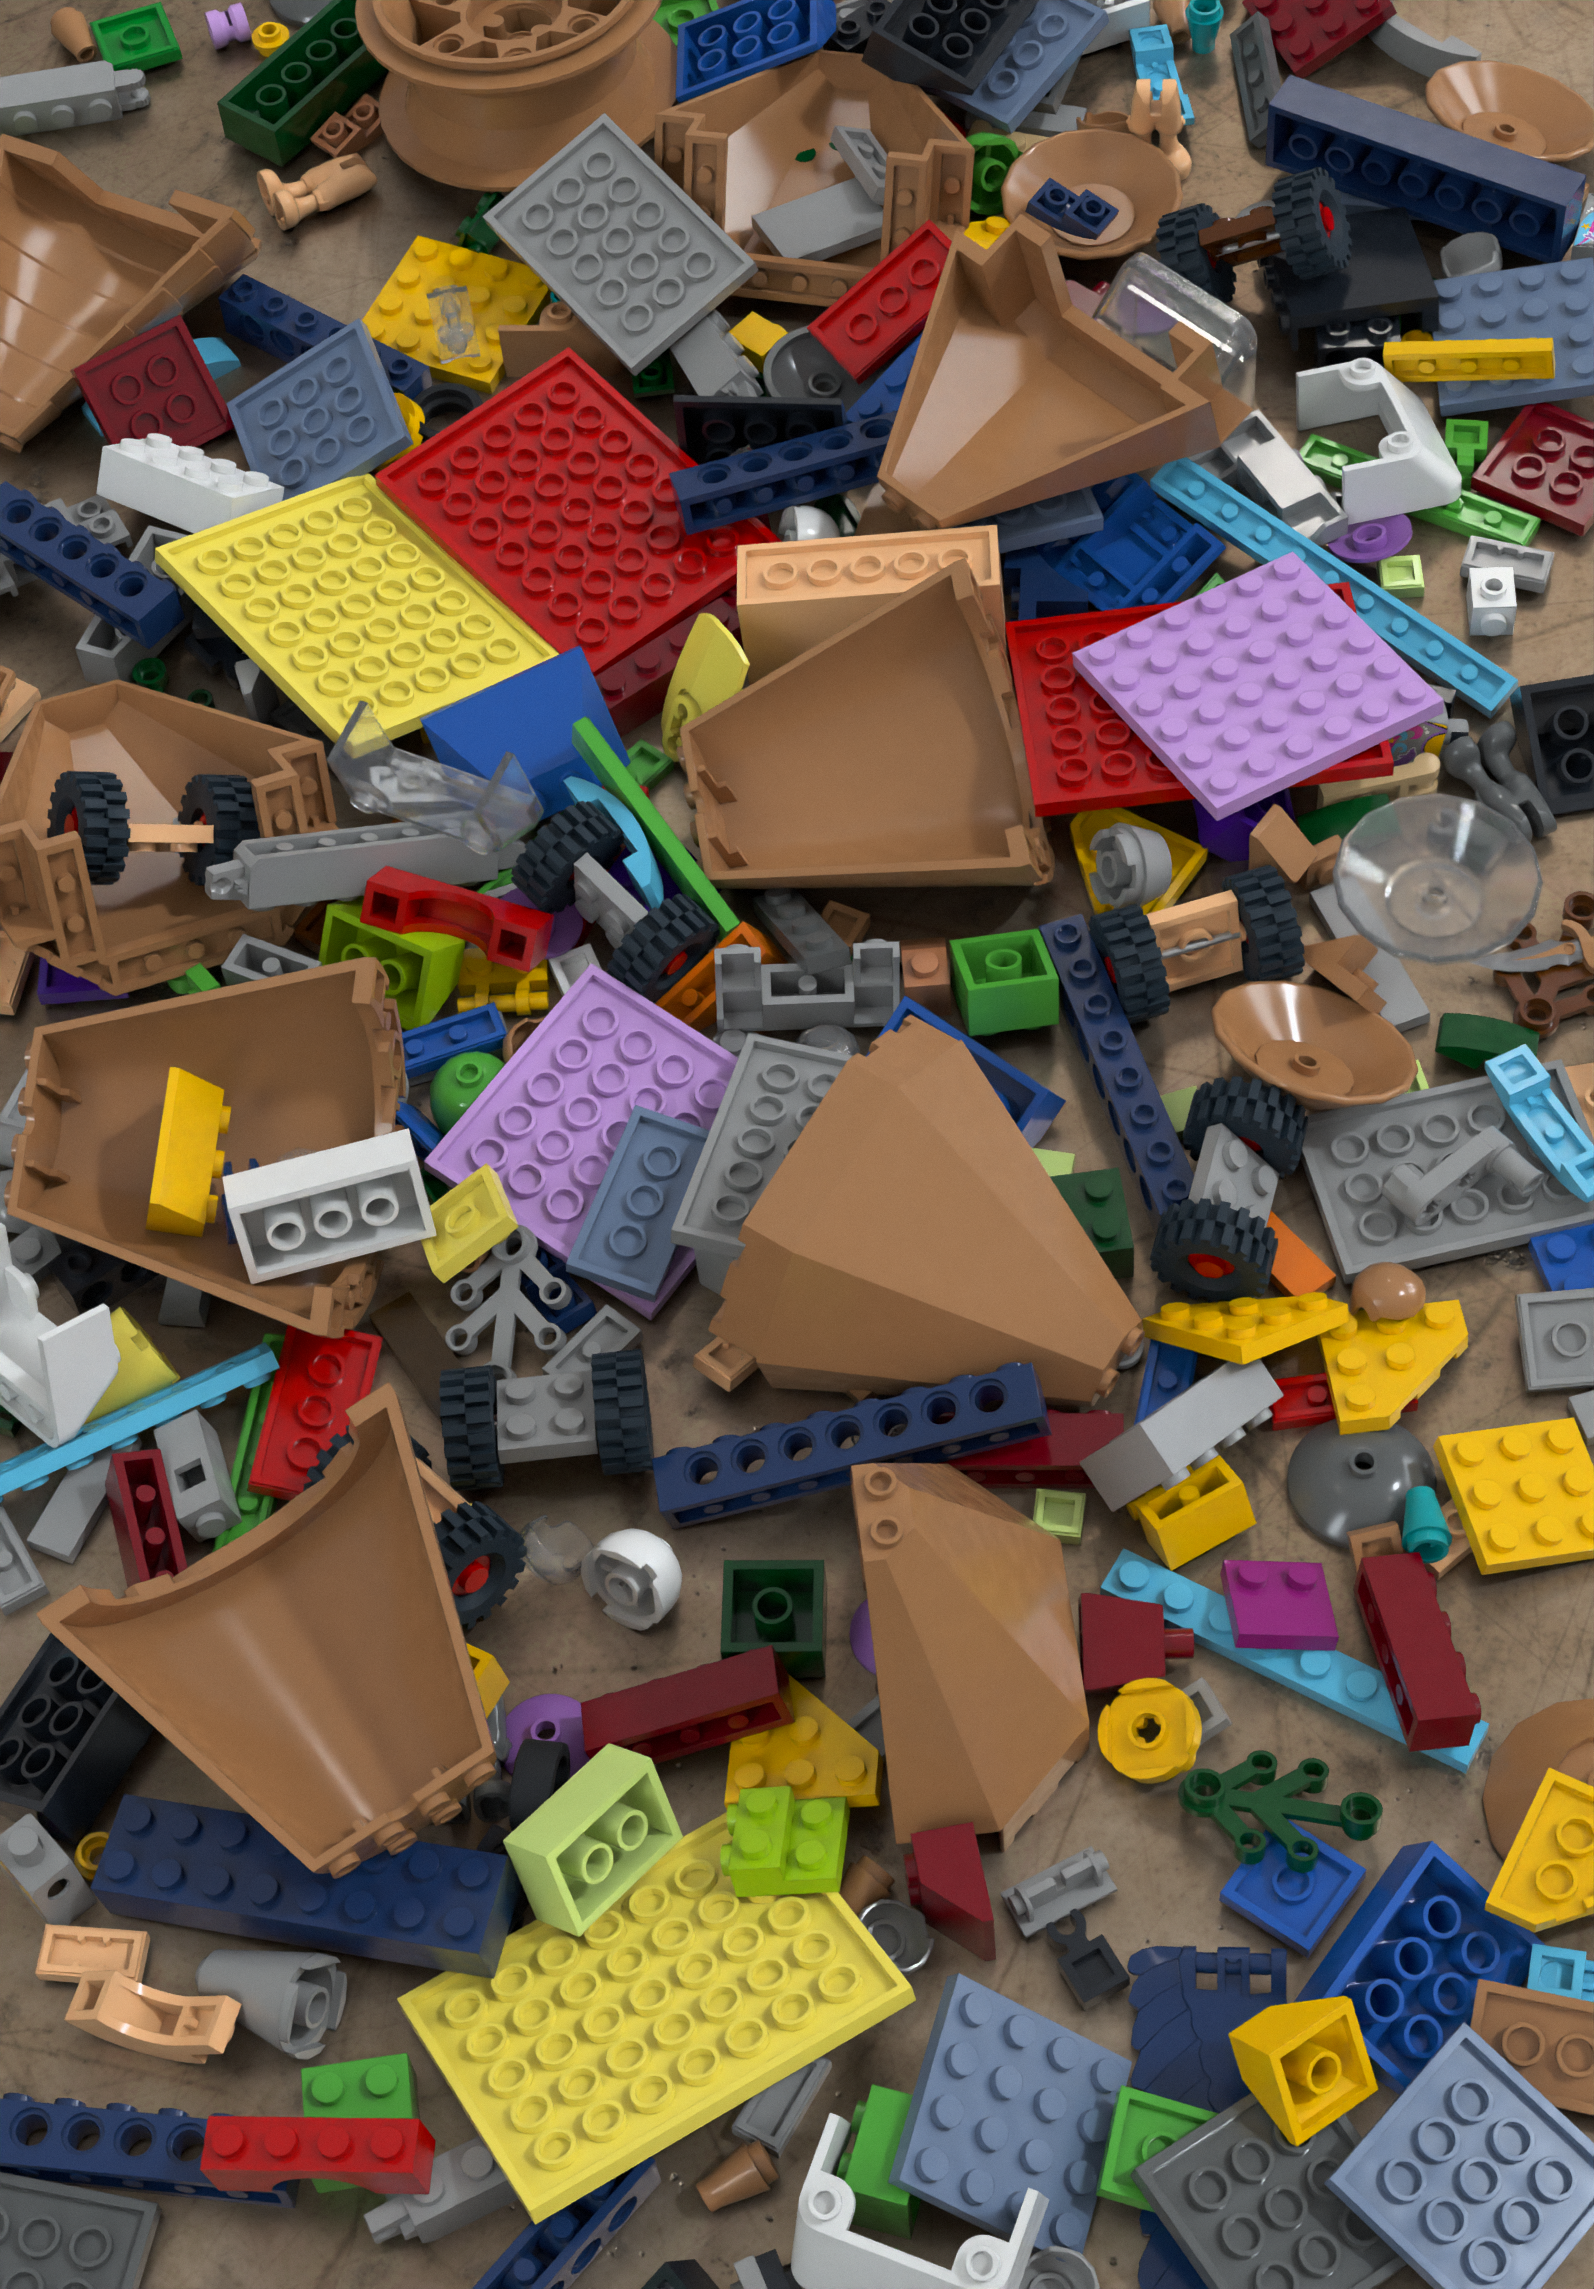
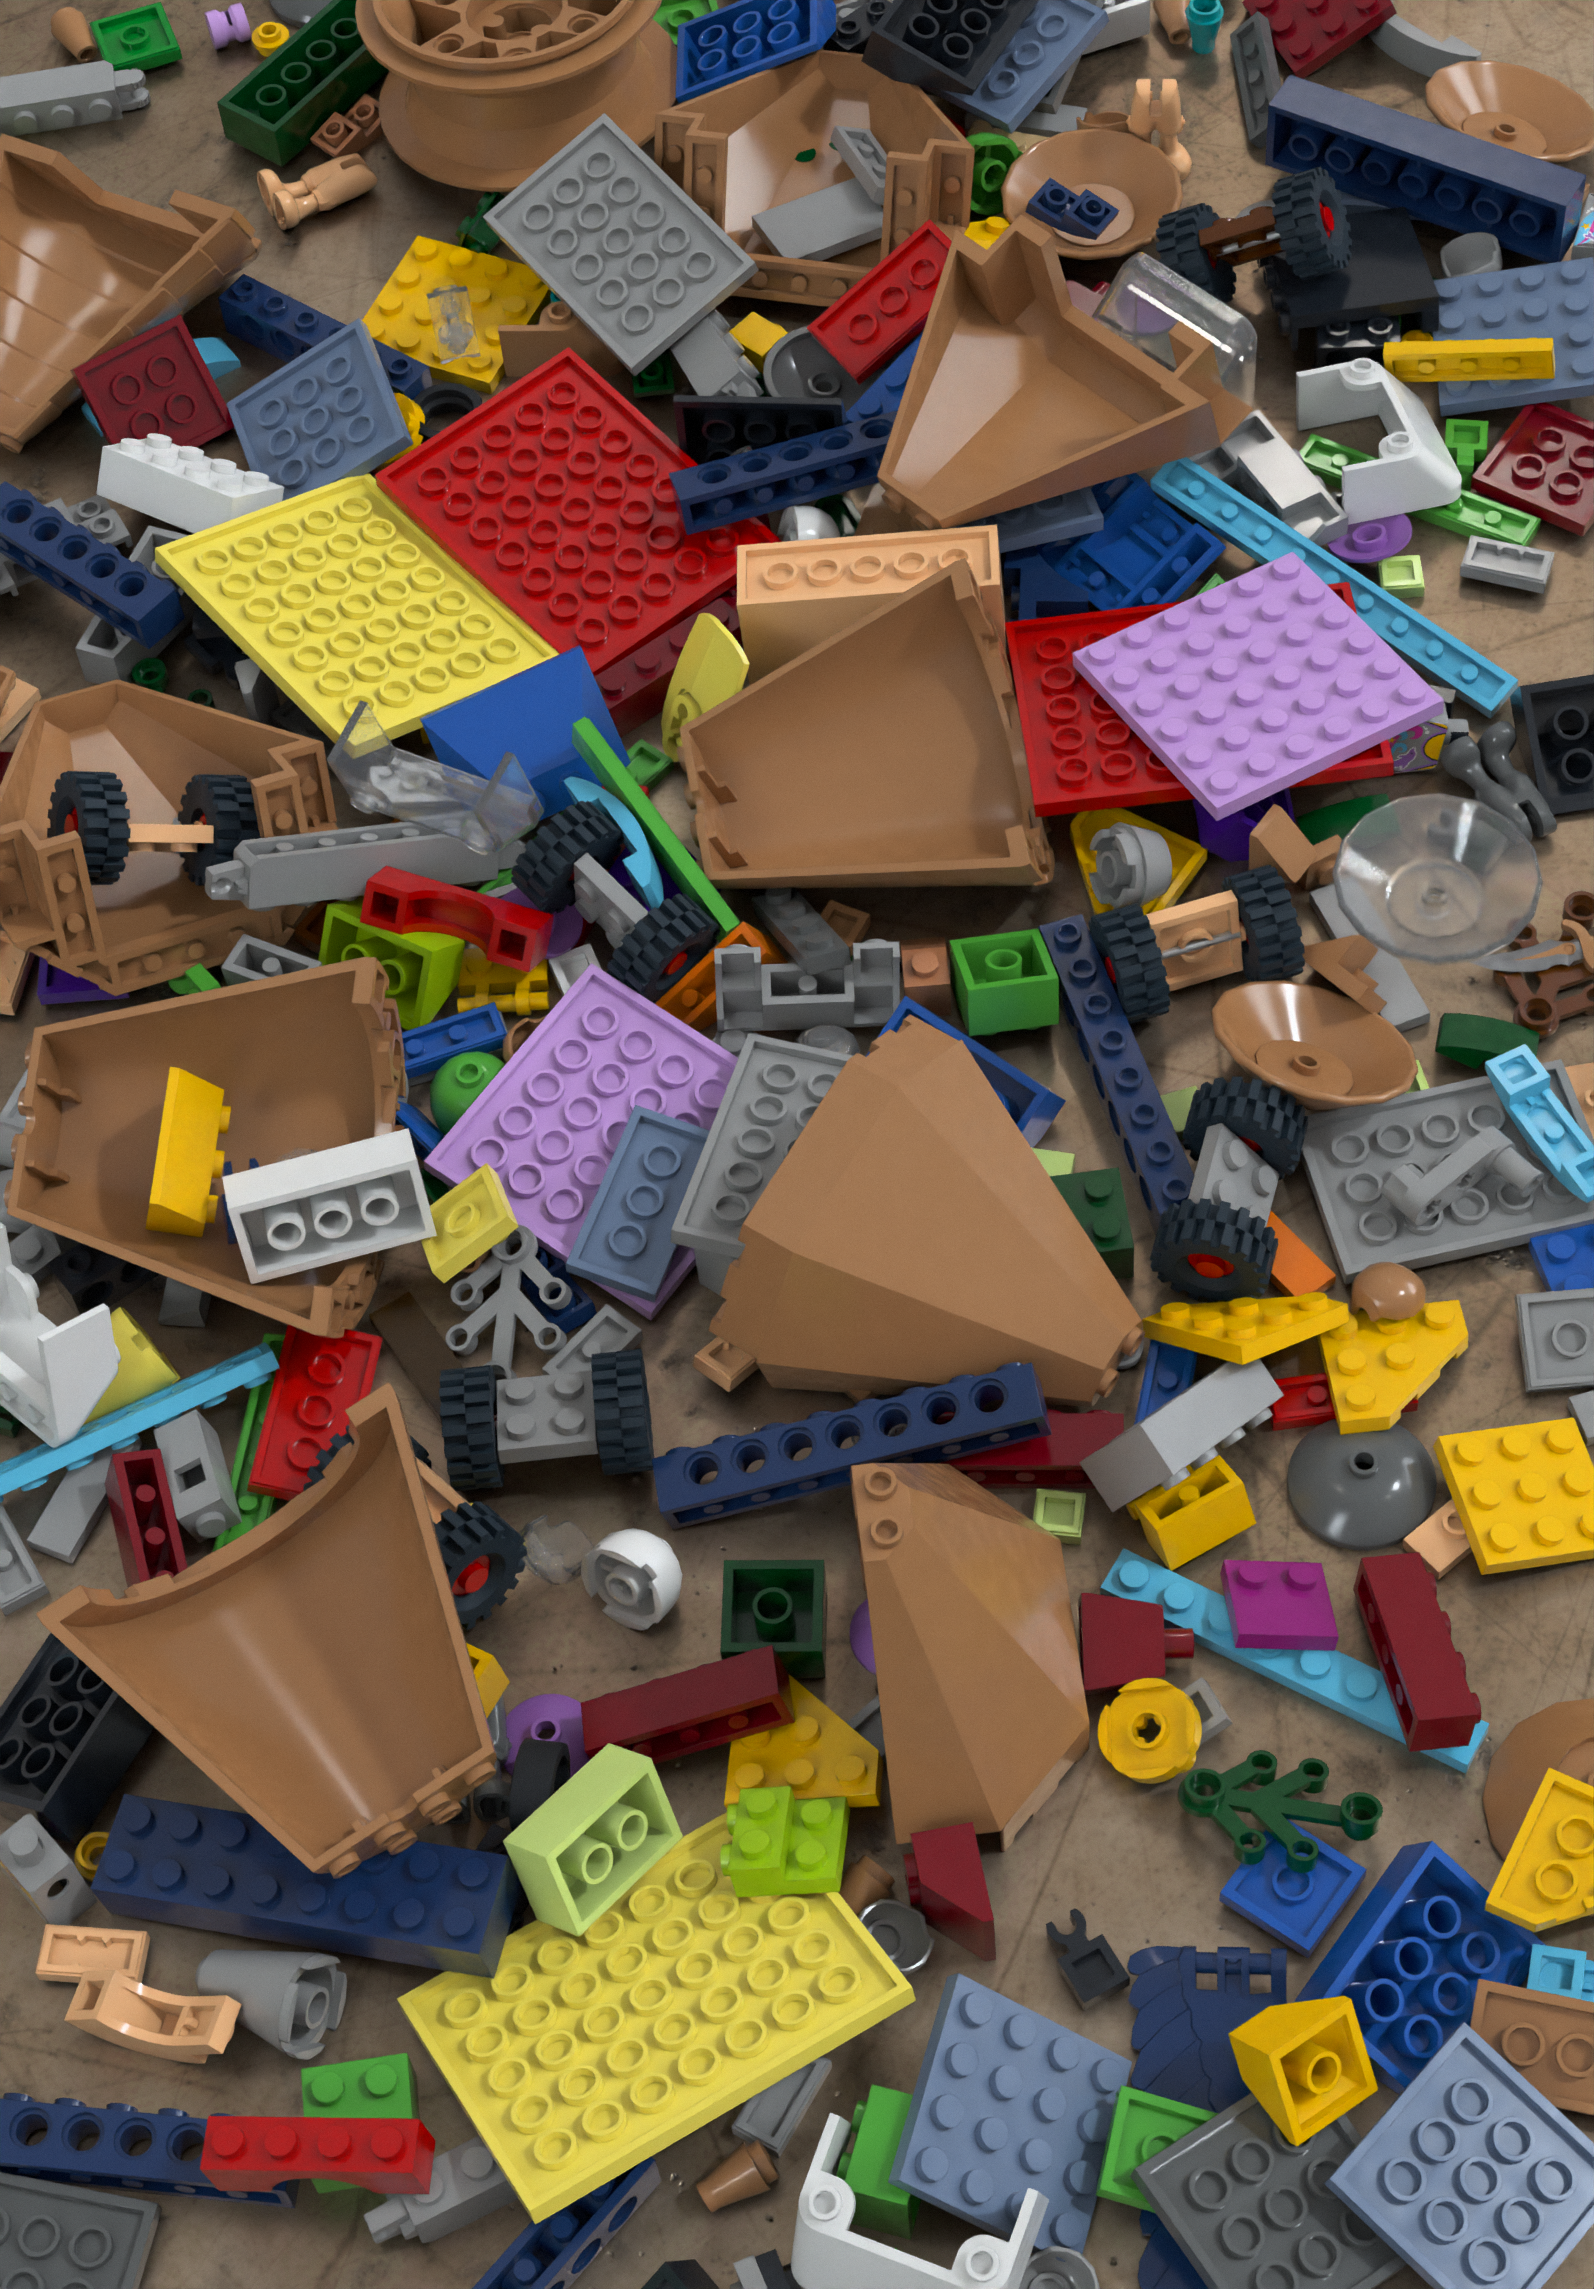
light grey hinge [1000,1846,1117,1938] -> none
medium azure slope [1129,24,1194,126] -> none
tan plate [1317,753,1440,809] -> none
medium nougat plate [1346,1521,1404,1576] -> none
teal cone [1402,1486,1452,1564] -> none
white brick [1466,567,1517,636] -> none

